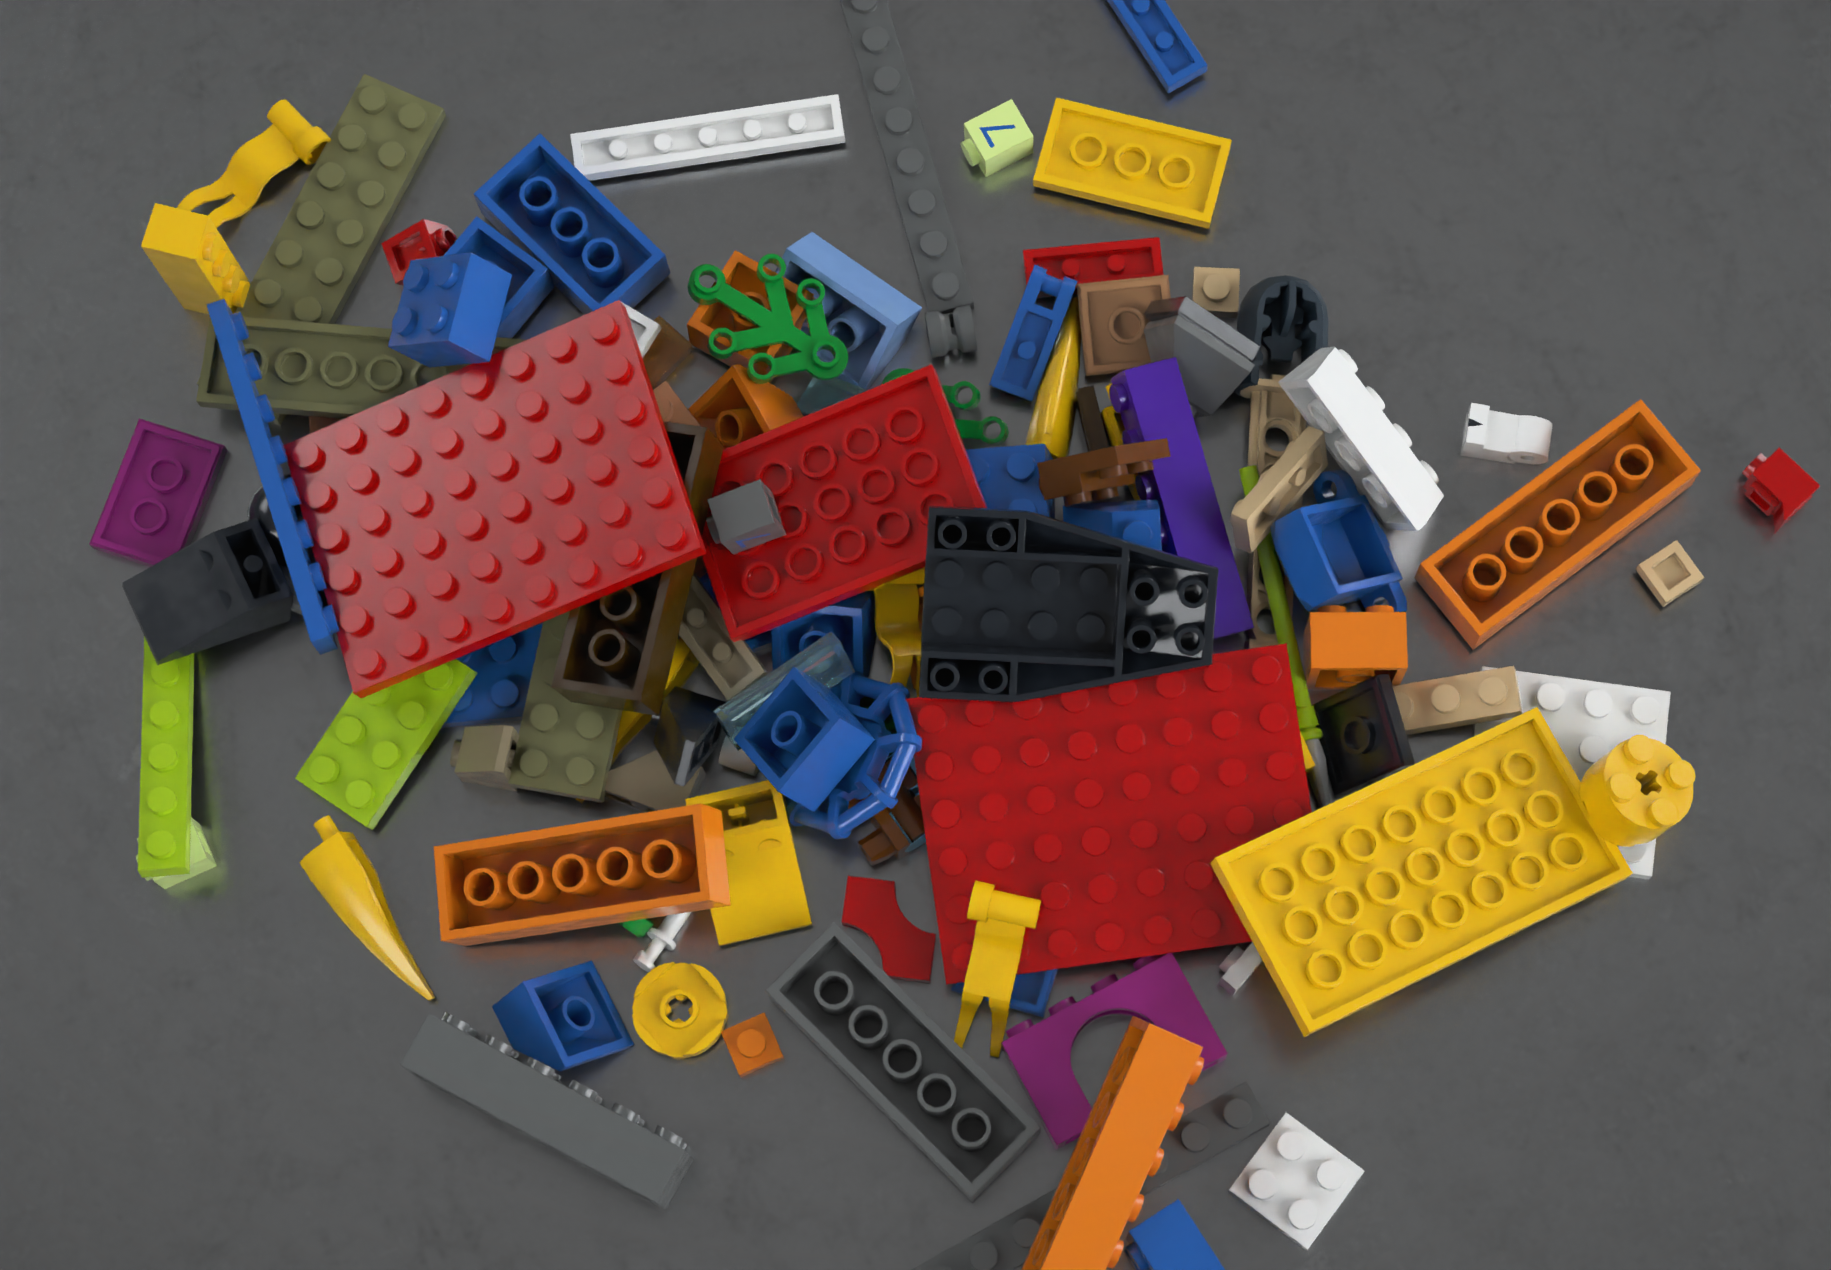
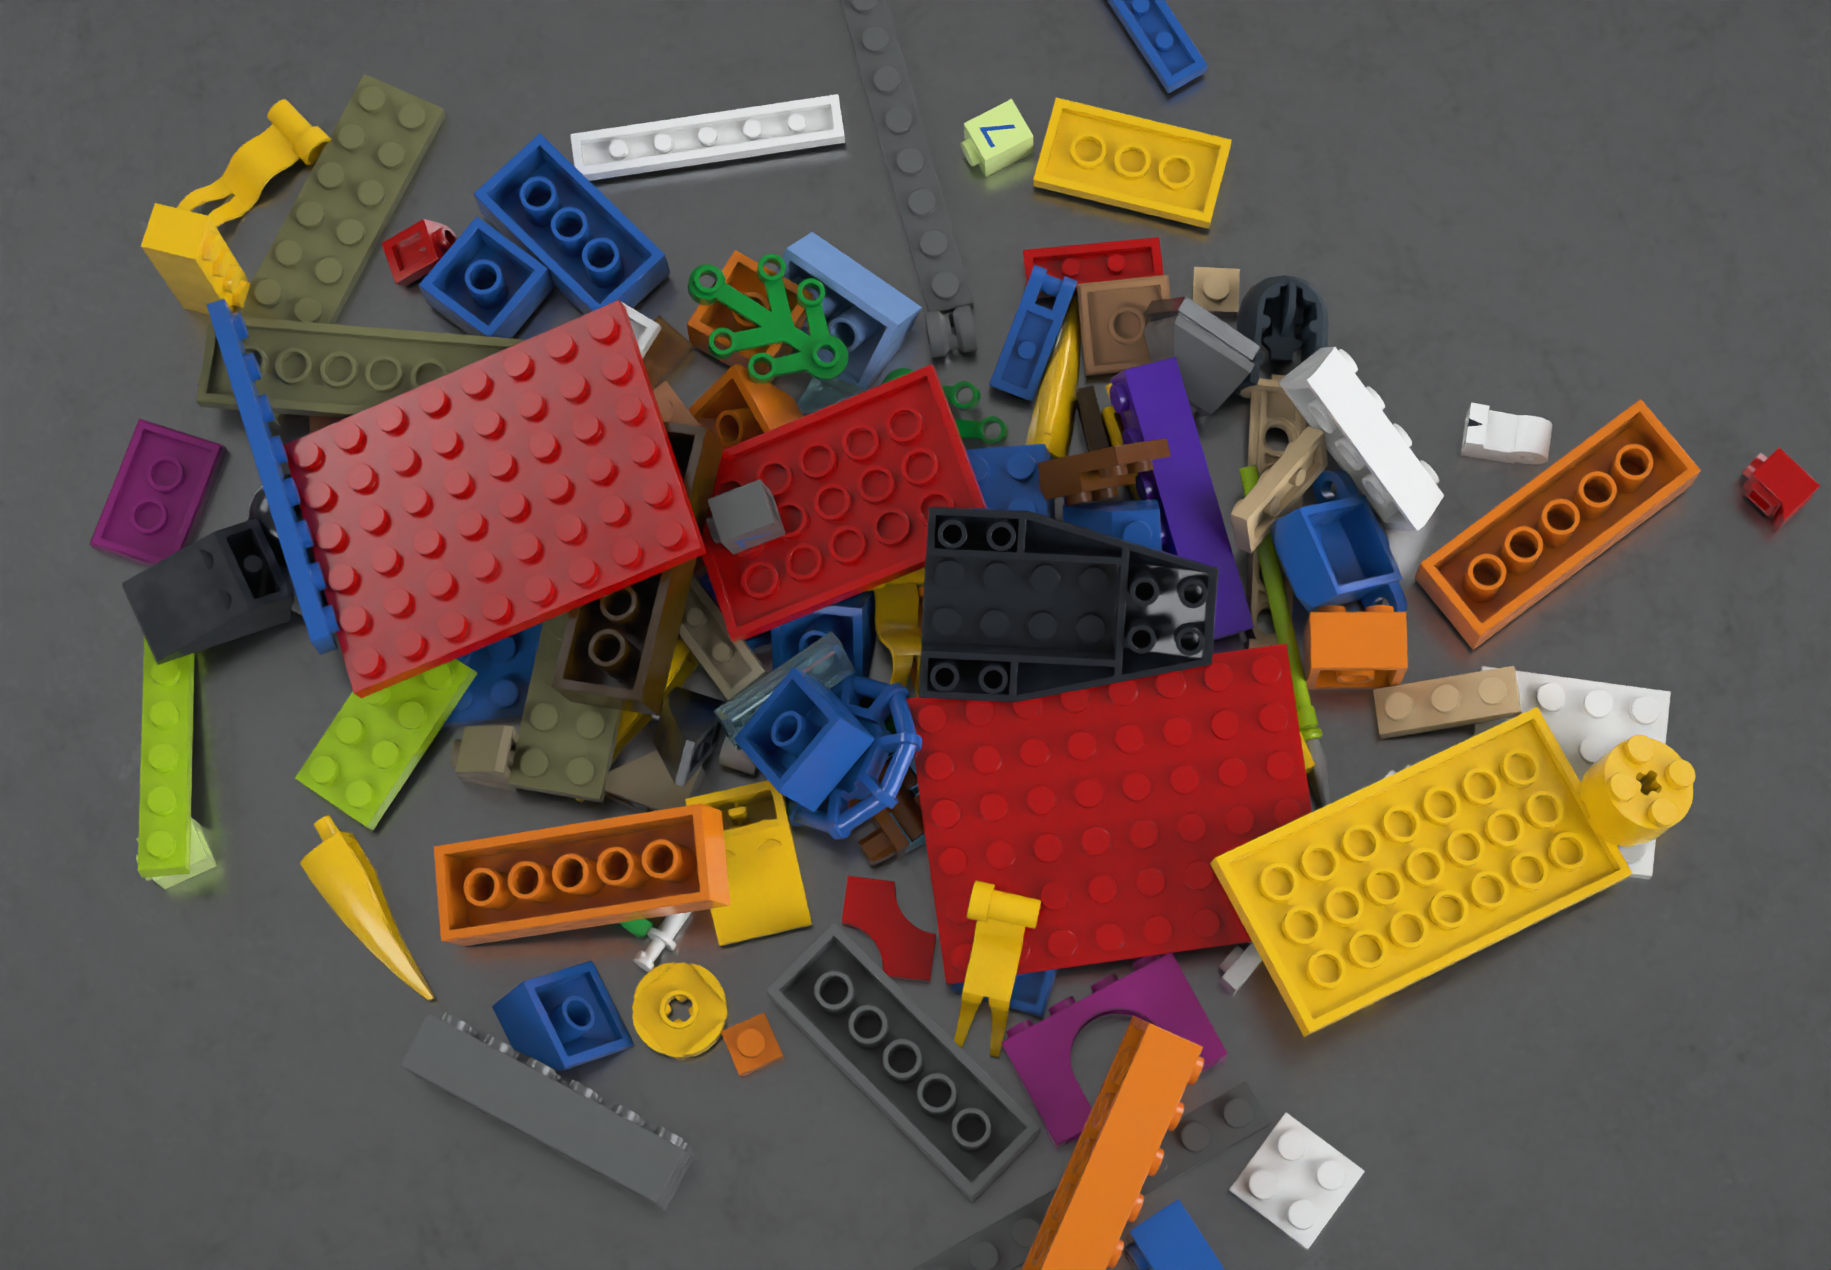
blue brick [388,253,512,368] -> none
black tile [1312,674,1415,795] -> none
tan plate [1635,540,1705,607] -> none

